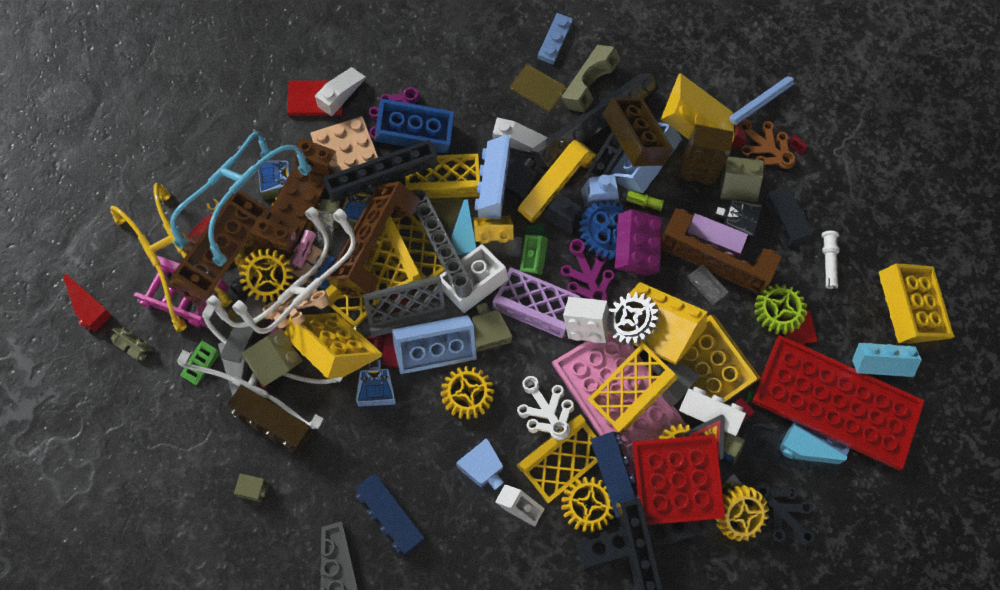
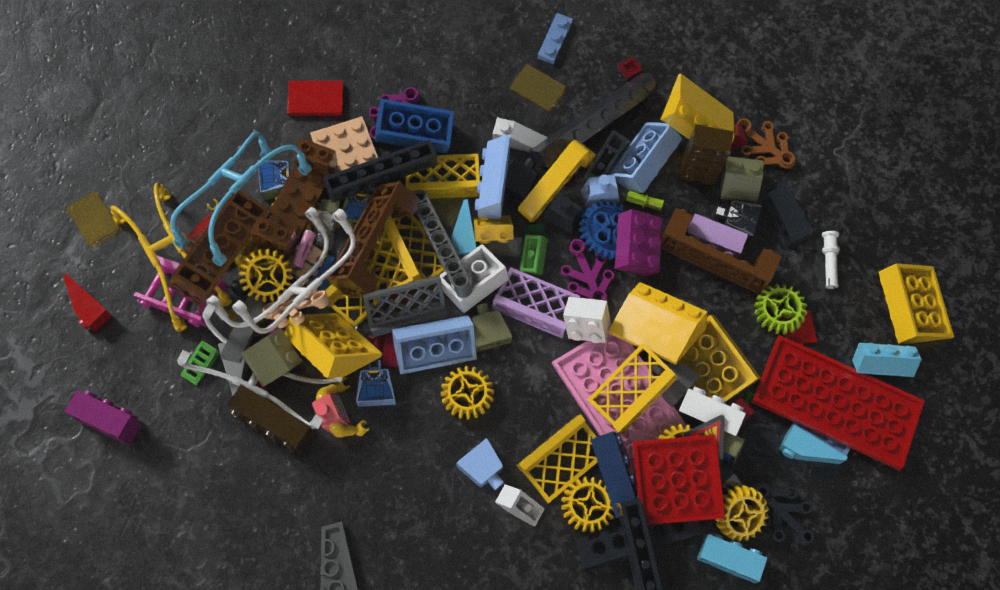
olive hinge [111,327,153,361] -> none
olive brick [234,473,268,502] -> none
white slope [315,67,366,116] -> none
dark blue brick [355,473,425,556] -> none
white plant [517,376,574,440] -> none
olive arch [561,45,621,112] -> none
dark brown brick [603,97,674,166] -> none
gear [606,292,661,347] -> none
clear plate [688,264,728,305] -> none
light blue axle [729,76,794,125] -> none
dark red slope [788,134,809,155] -> none
none -> magenta brick [64,390,142,446]
none -> clear yellow piece [65,191,120,246]
none -> torso [312,377,369,437]
none -> dark red plate [618,57,643,81]
none -> medium azure brick [697,533,767,583]

